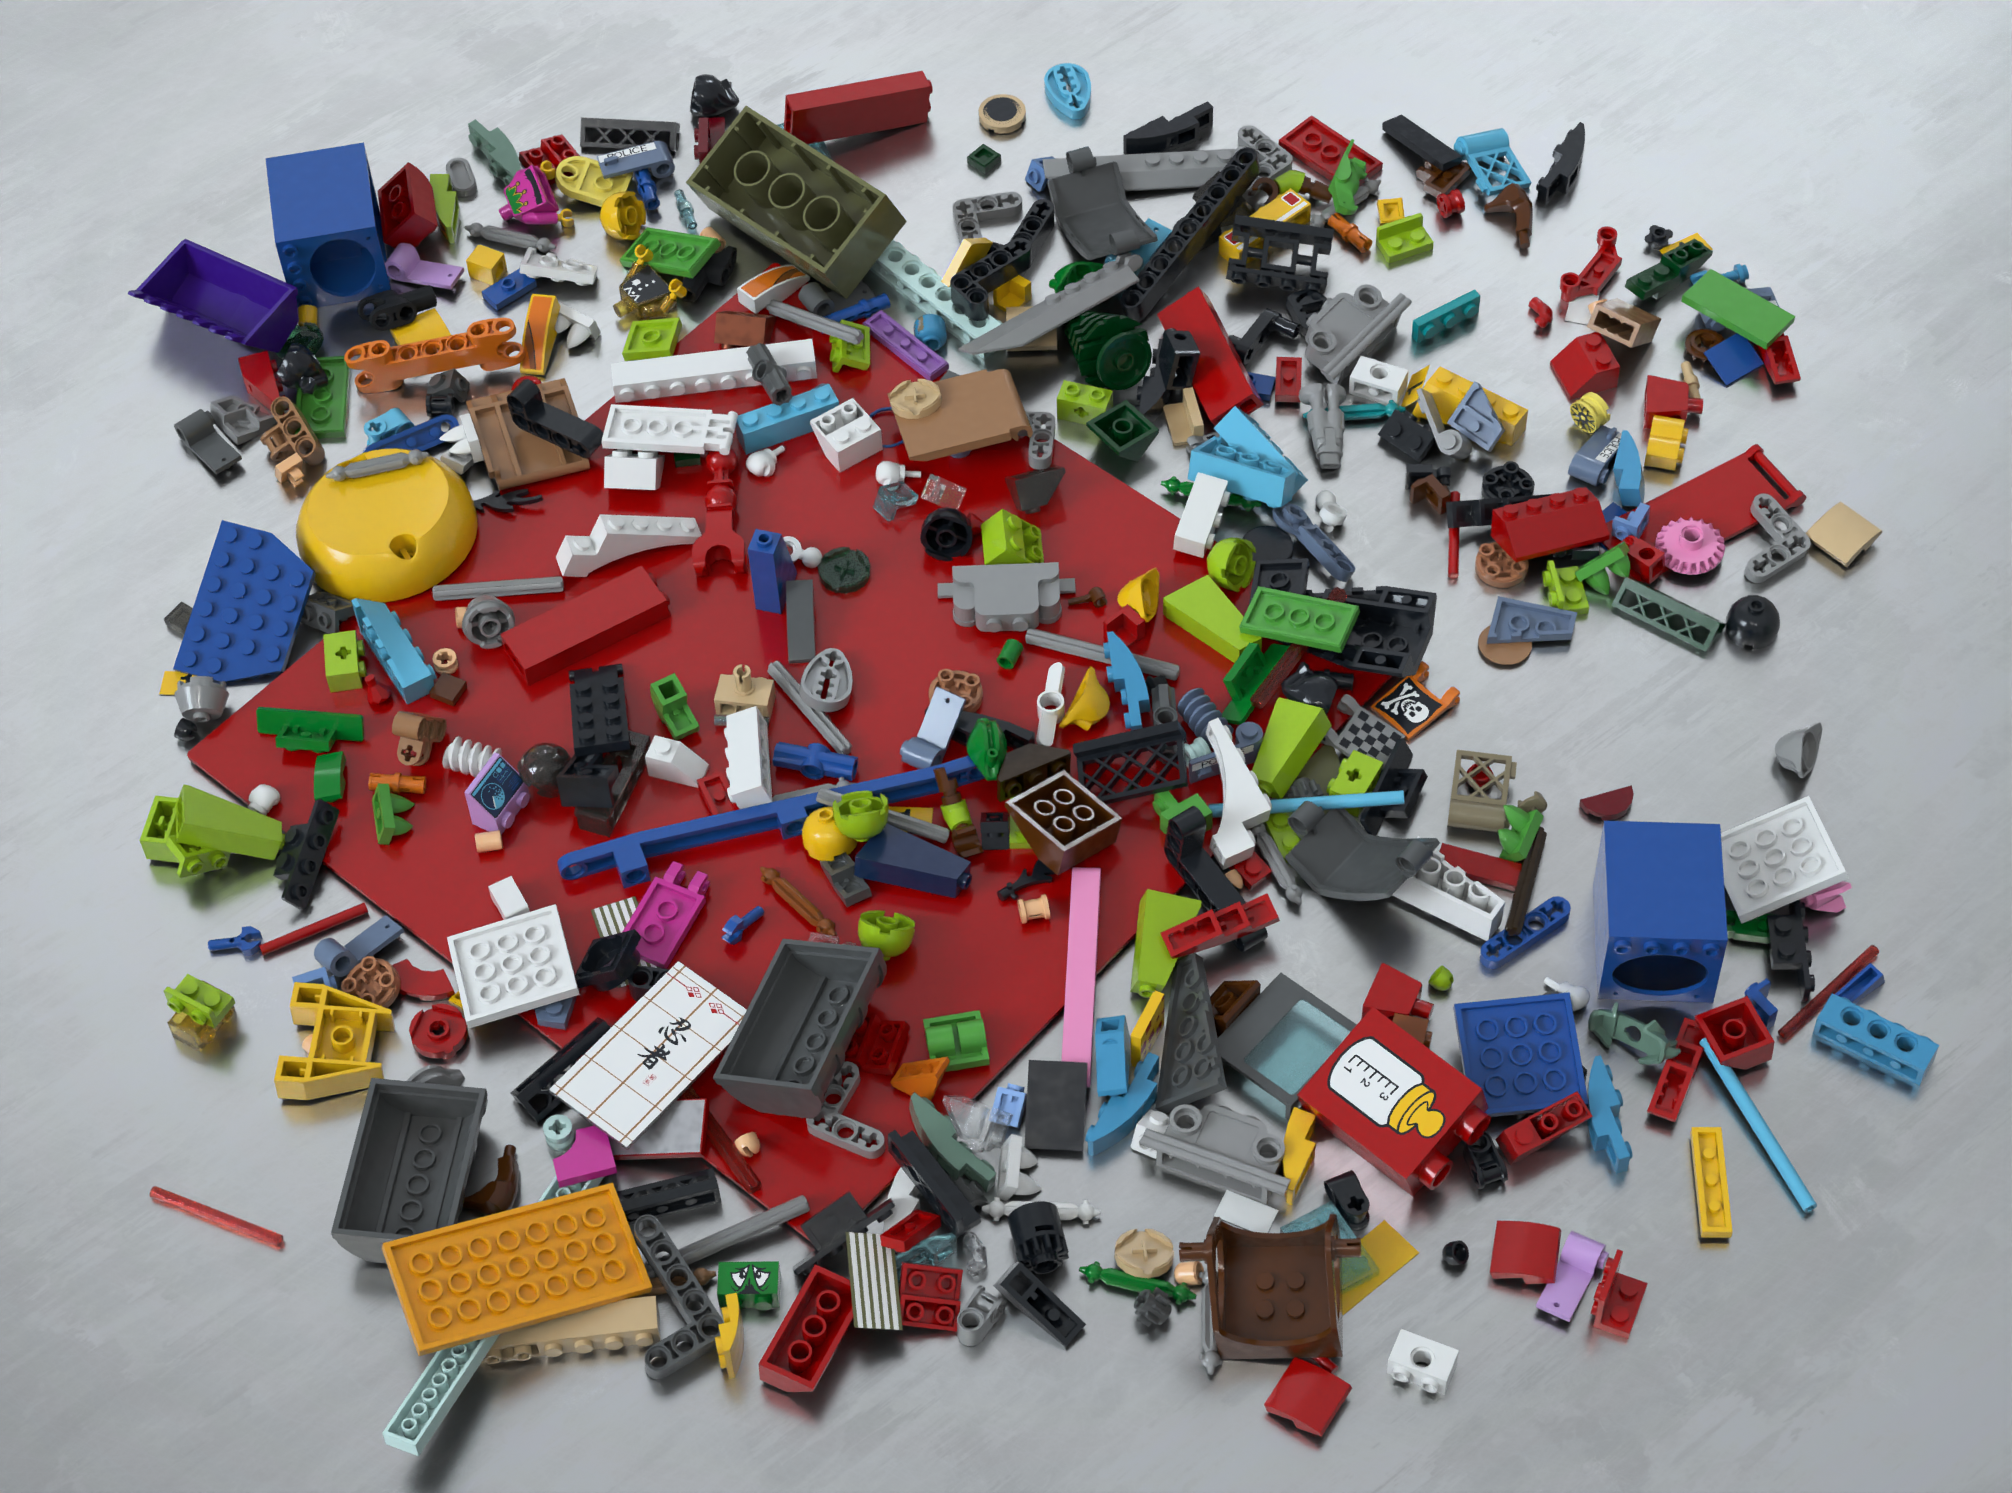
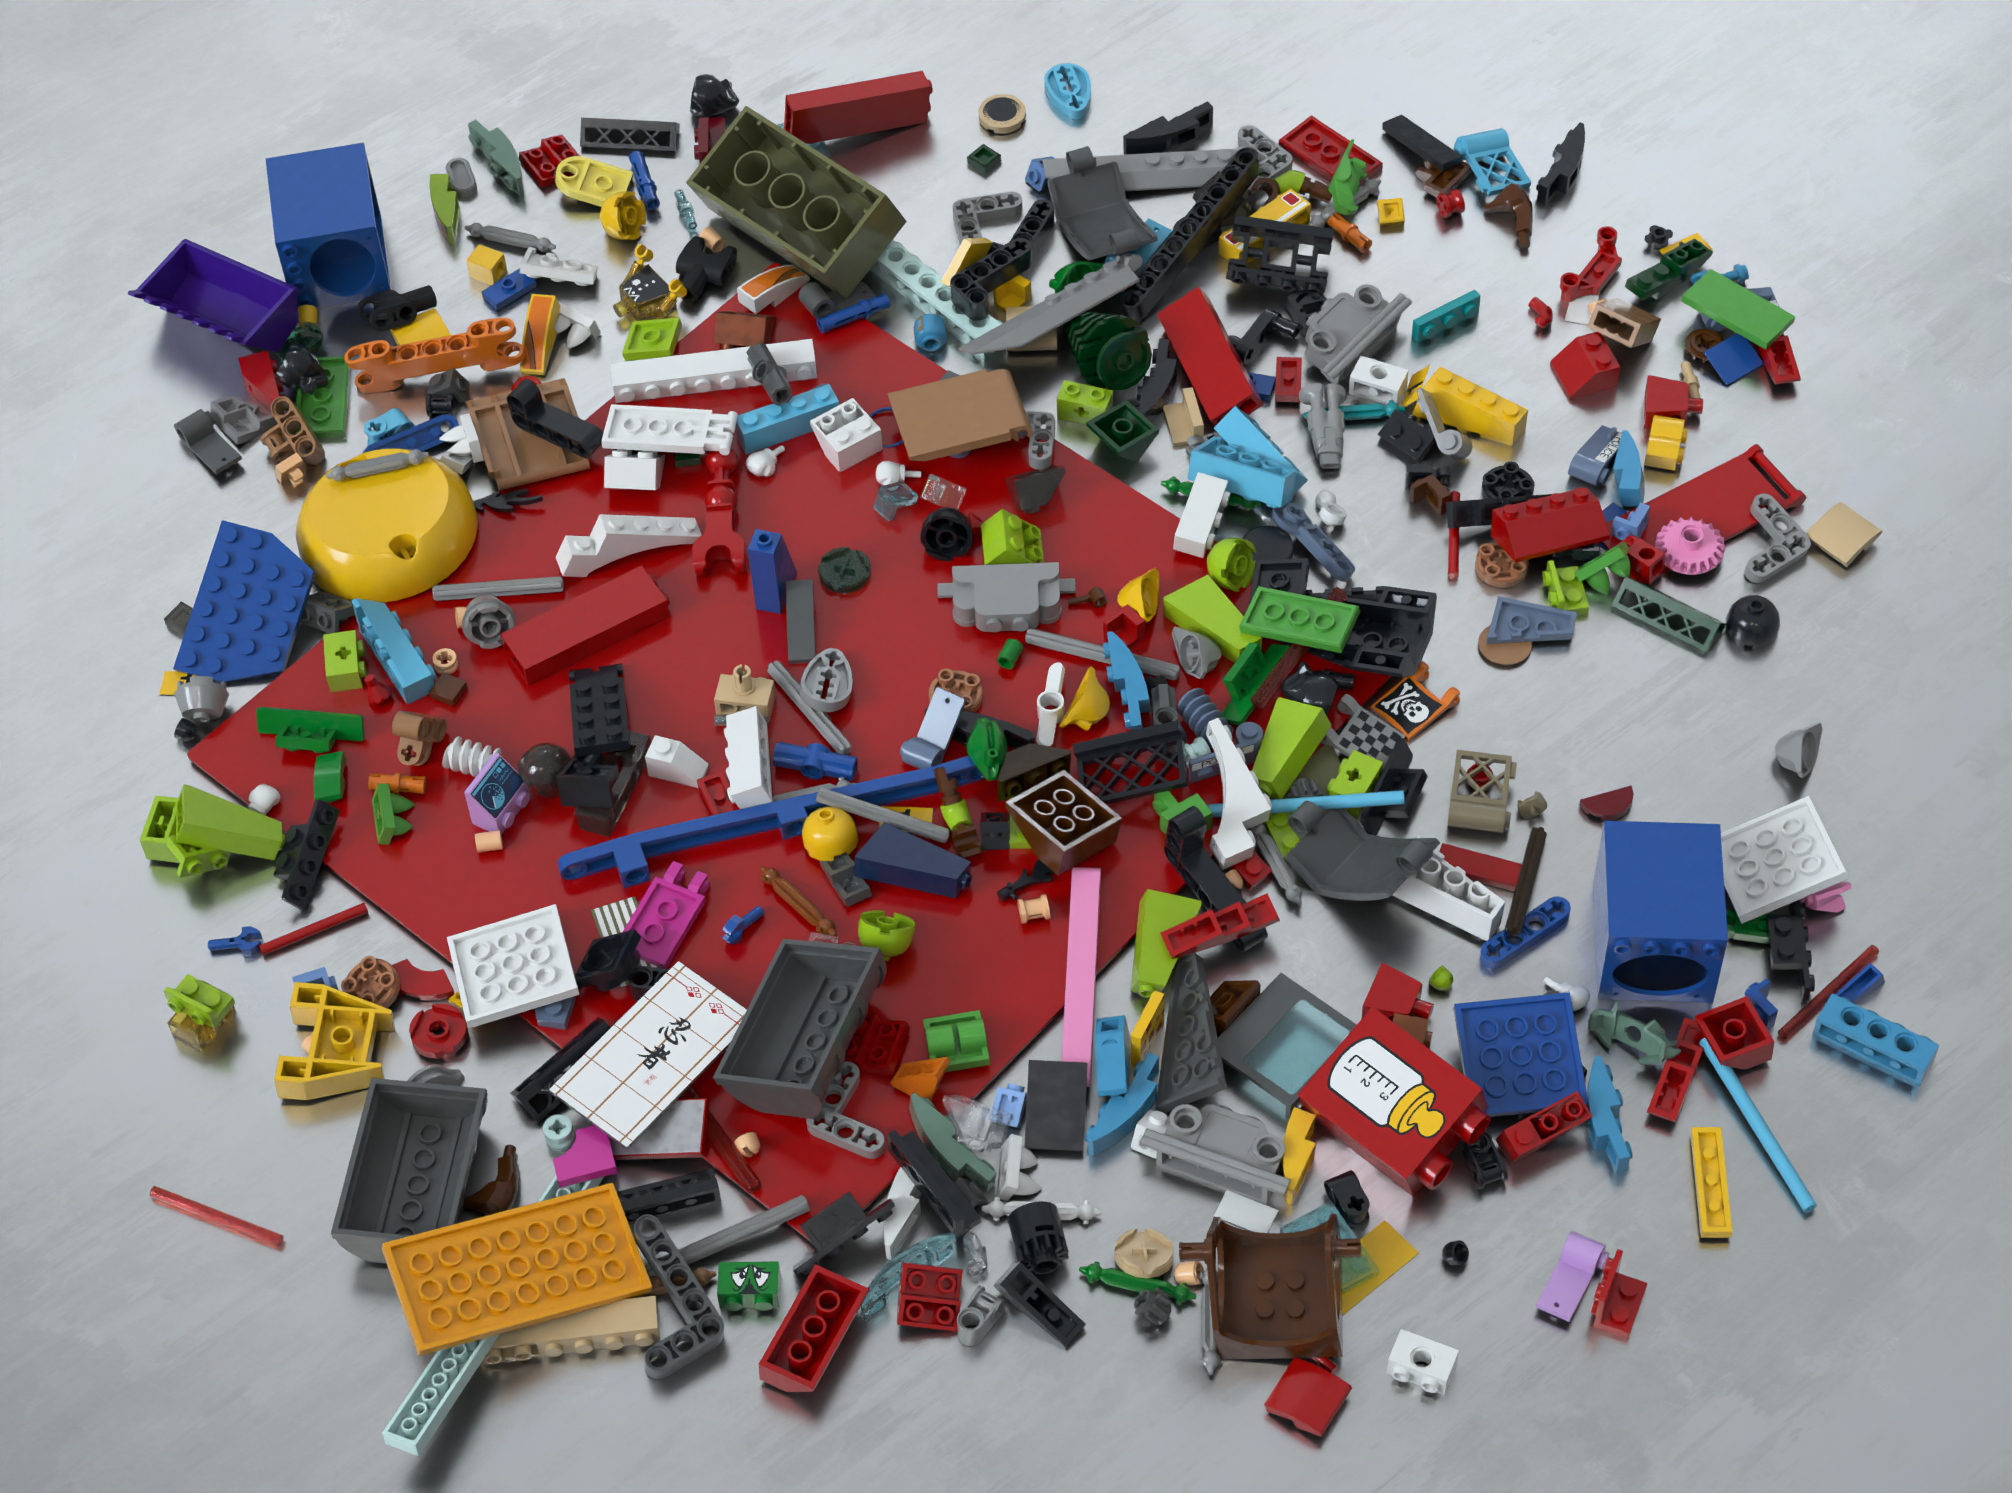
sand blue door [314,915,404,977] -> none
red brick [377,162,438,248] -> none
lavender door [385,243,464,290] -> none
white piece [488,876,530,920] -> none
dark pink torso [499,160,574,228] -> none
sand blue door [597,141,675,179] -> none
bright green tile [619,227,721,278] -> none
bright green brick [650,673,700,741] -> none
yellow slope [715,1293,744,1379] -> none
light grey axle [766,299,864,345] -> none
white plate [783,536,822,568] -> none
lime bracket [829,319,870,373] -> none
lime cylinder [832,791,889,842] -> none
sticker [845,1232,903,1330] -> none
medium lavender tile [863,310,949,381] -> none
red plate [880,1209,941,1252] -> none
tan tile [890,379,942,419] -> none
black torso [1159,328,1200,390] -> none
lime bracket [1376,213,1434,264] -> none
sand blue wing [1447,381,1505,452] -> none
red slope [1490,1221,1562,1284] -> none
bright green tile [1498,805,1544,862] -> none
light yellow wheel [1570,392,1611,433] -> none
none -> light grey hat [1172,627,1222,679]

